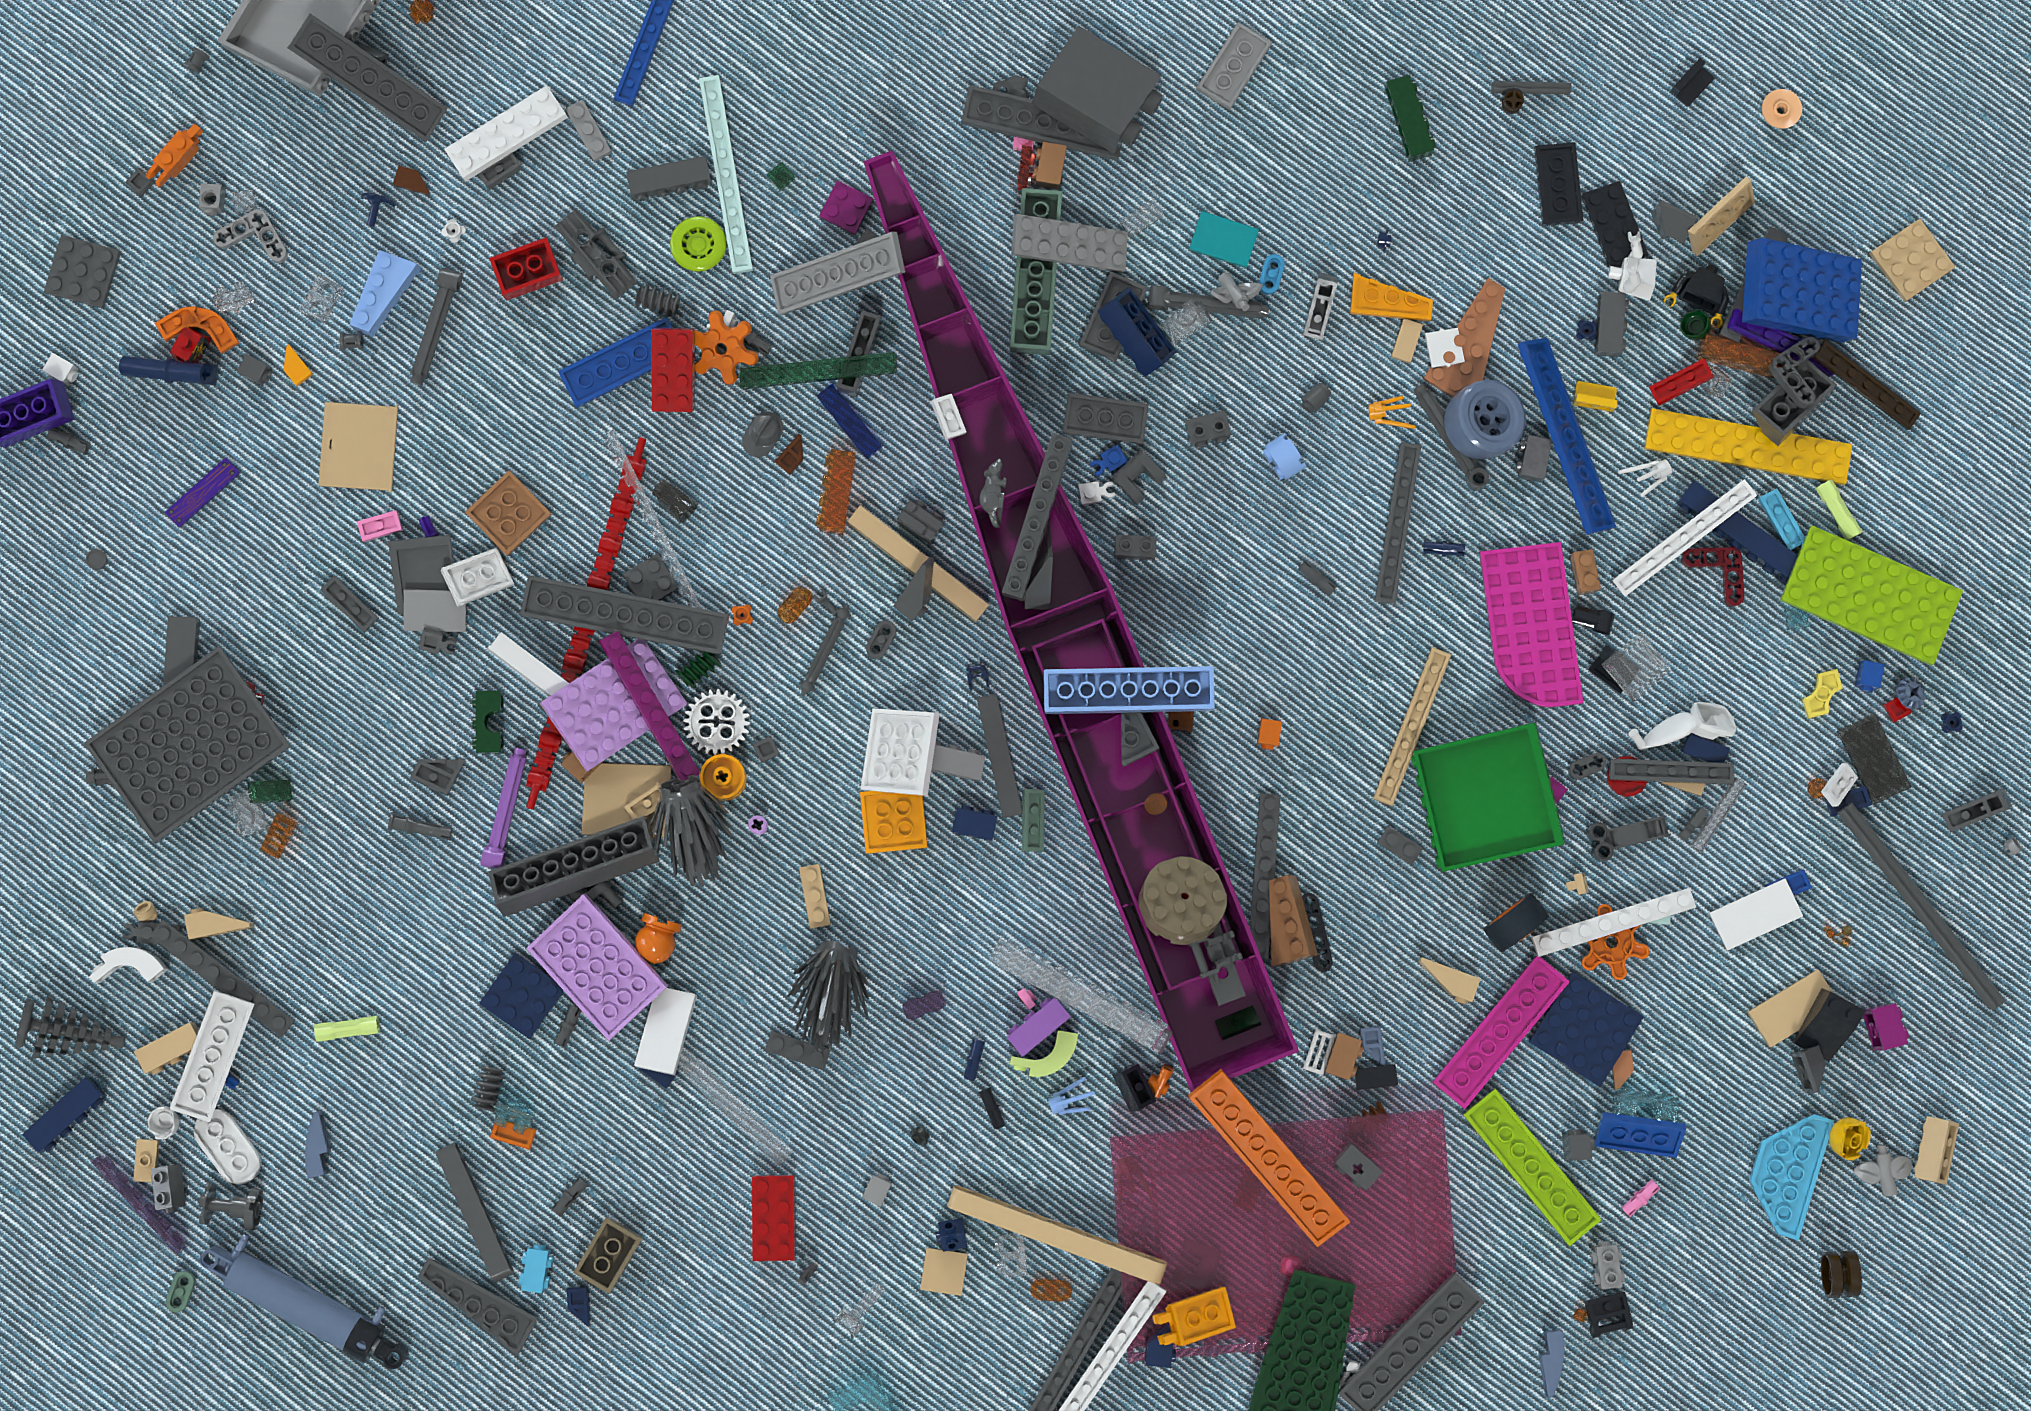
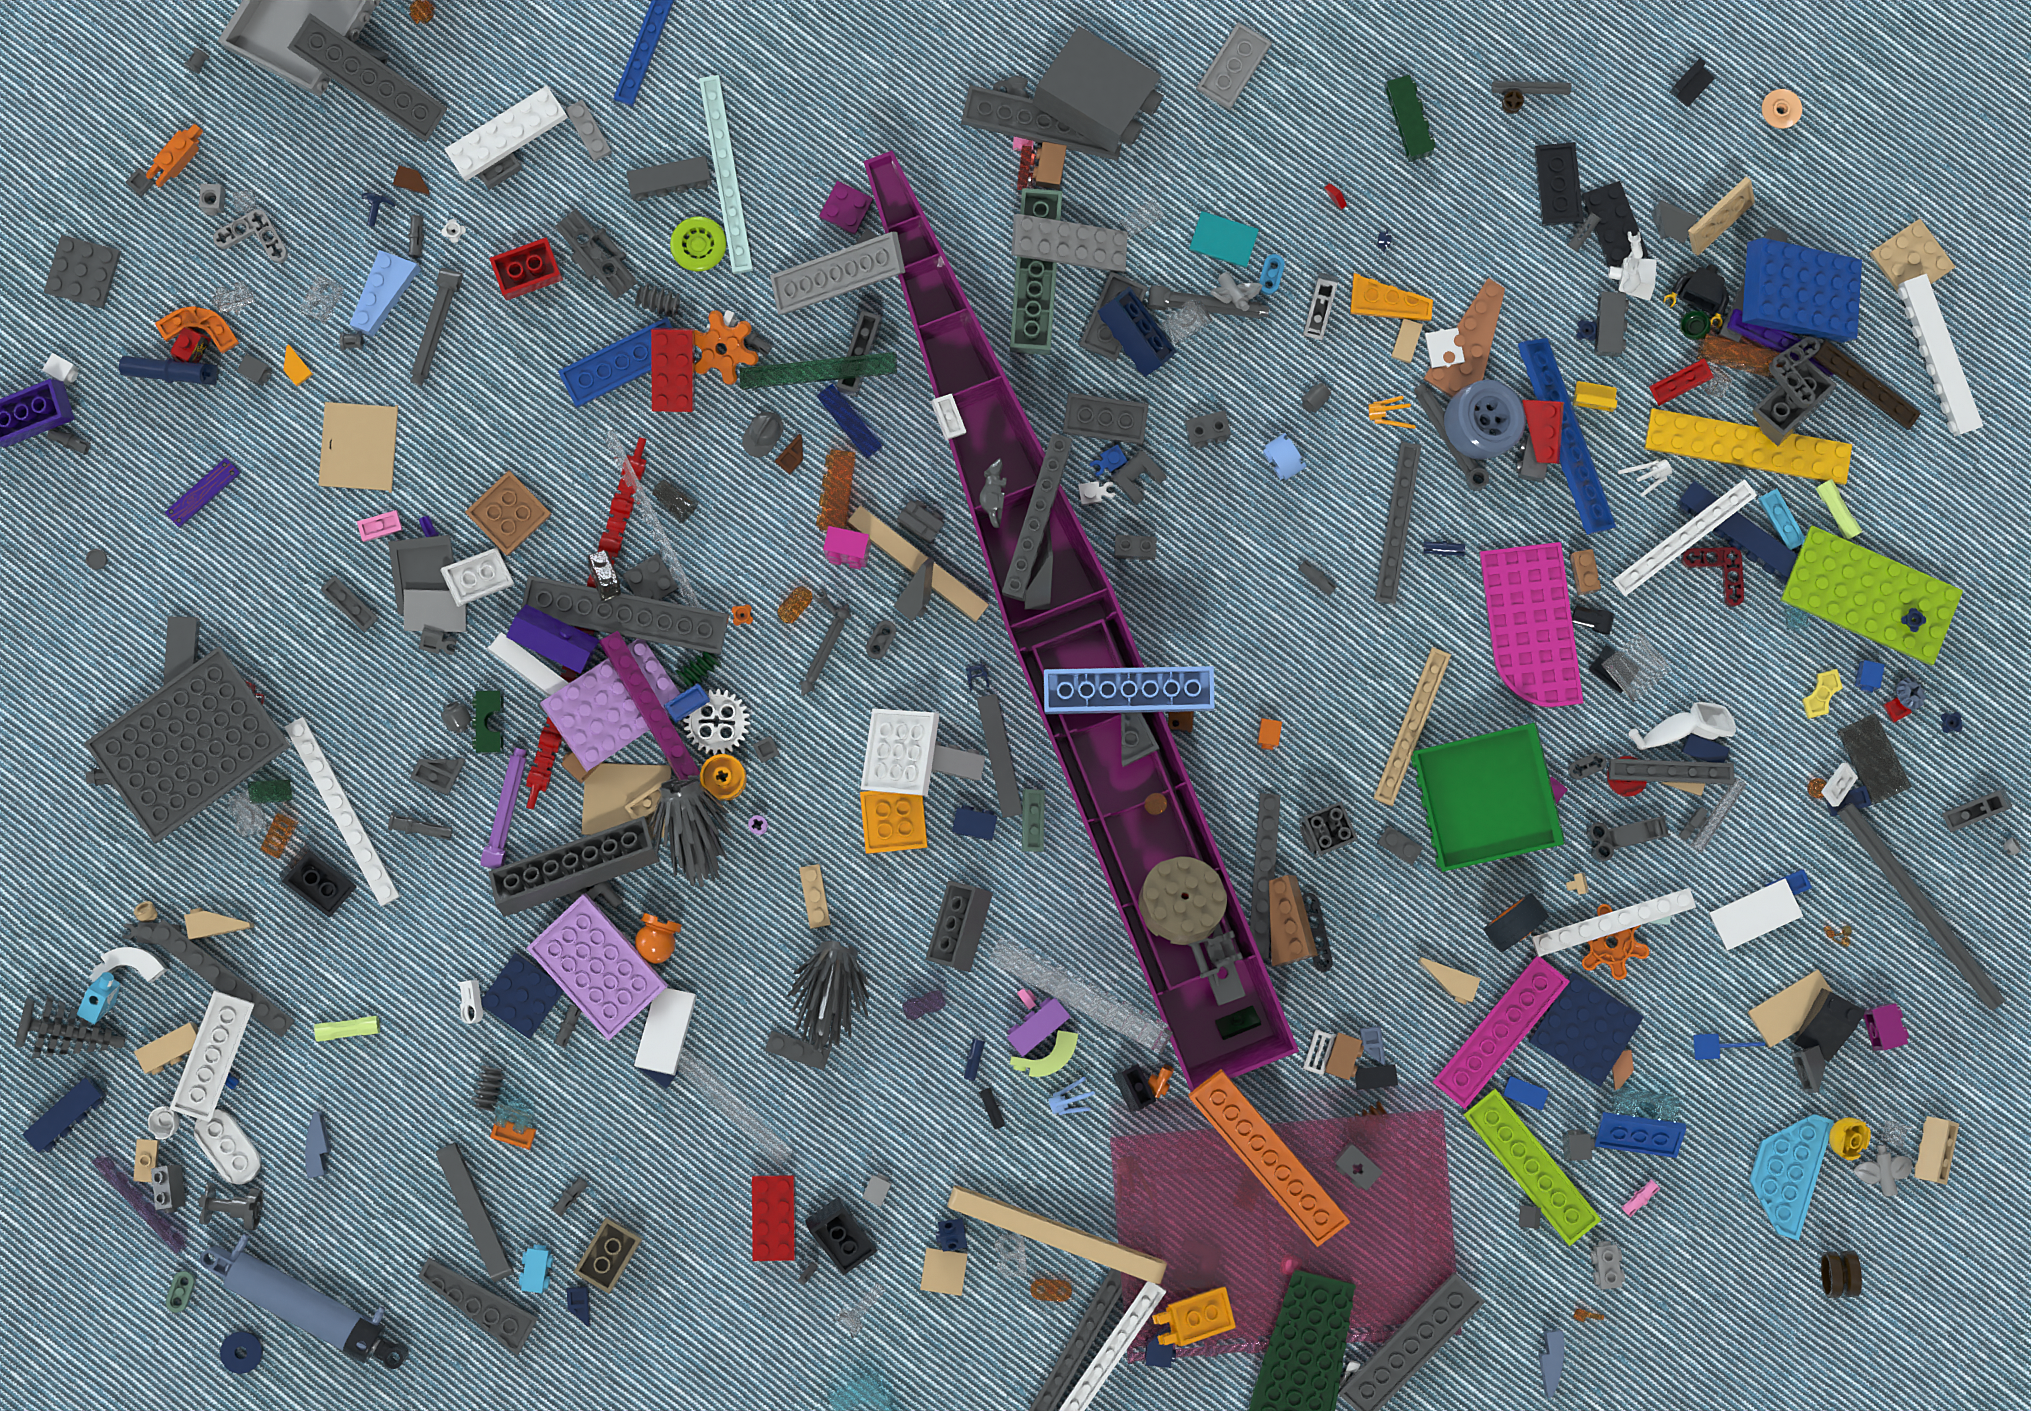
clear green plate [767,162,795,191] -> none
pearl dark grey plate [909,1126,930,1146] -> none
black plate [1584,1292,1633,1338] -> none
none -> medium azure torso [77,972,121,1025]
none -> dark blue tile [220,1331,263,1374]
none -> black slope [279,844,357,918]
none -> white plate [285,717,401,907]
none -> dark grey pin [408,215,424,258]
none -> dark grey head [441,701,472,733]
none -> white piece [458,980,483,1024]
none -> dark purple brick [506,604,600,674]
none -> clear smoke brick [587,550,621,601]
none -> blue tile [664,683,710,723]
none -> black slope [805,1196,878,1275]
none -> dark pink brick [823,526,871,570]
none -> dark grey slope [925,881,993,972]
none -> dark grey brick [1299,801,1358,858]
none -> red tile [1324,183,1347,210]
none -> blue tile [1502,1076,1549,1110]
none -> dark grey tile [1519,1205,1541,1229]
none -> red wing [1522,400,1564,464]
none -> dark grey pin [1567,212,1601,252]
none -> blue piece [1693,1034,1765,1060]
none -> clear panel [1881,1121,1912,1147]
none -> white brick [1898,274,1983,437]
none -> dark blue plate [1901,608,1926,632]

